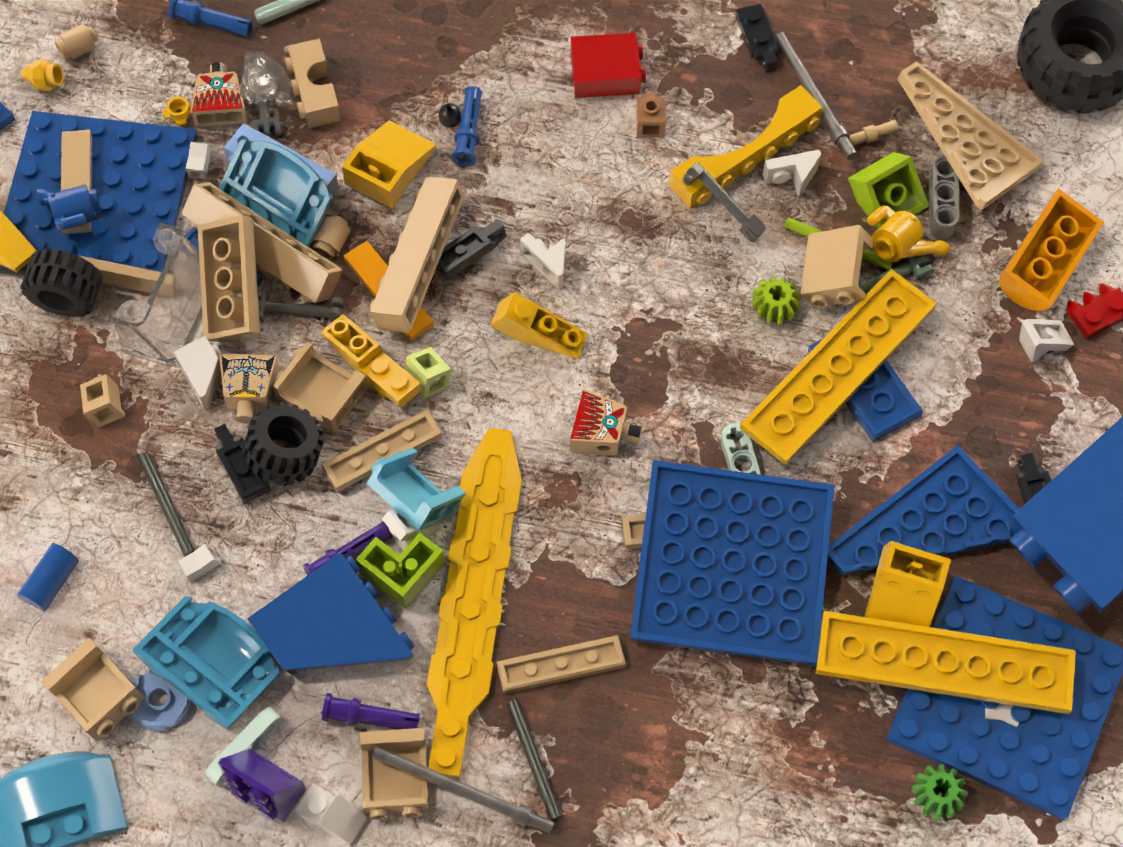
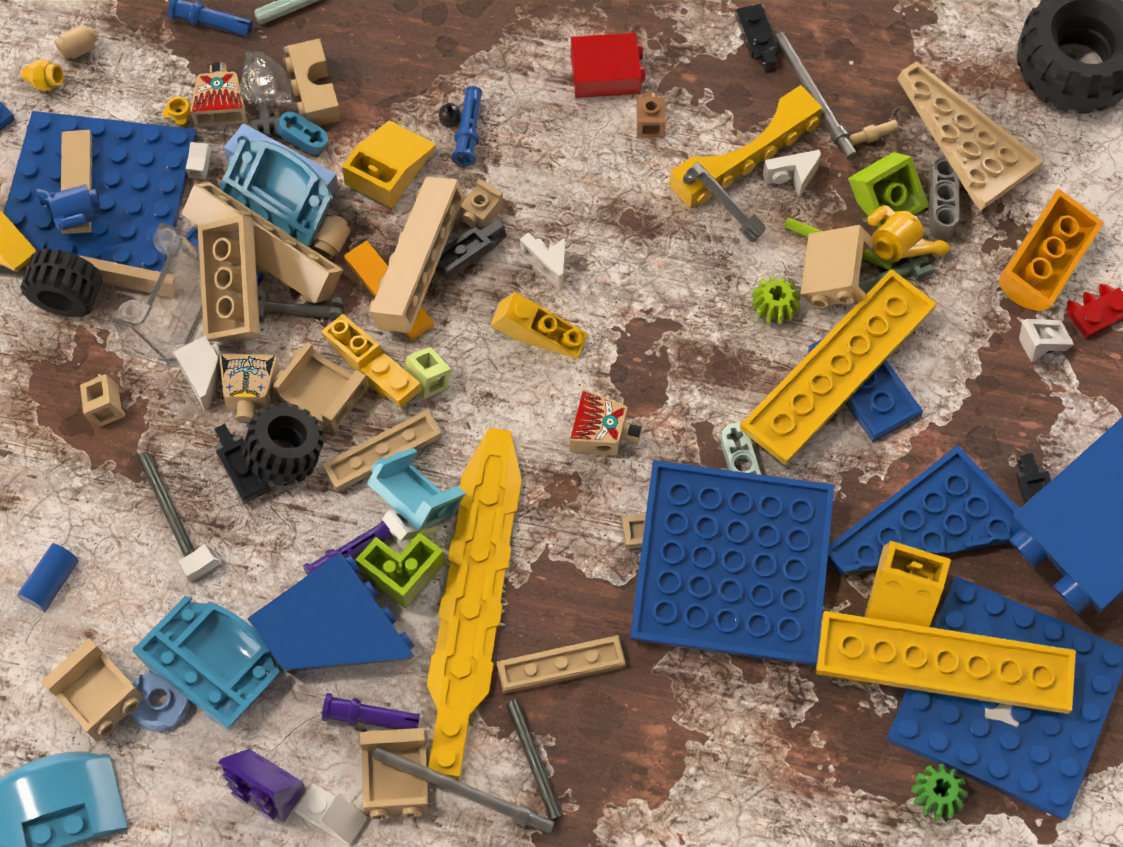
light aqua beam [205,707,282,786] -> none
none -> dark azure beam [277,112,328,155]
none -> tan brick [460,179,503,228]

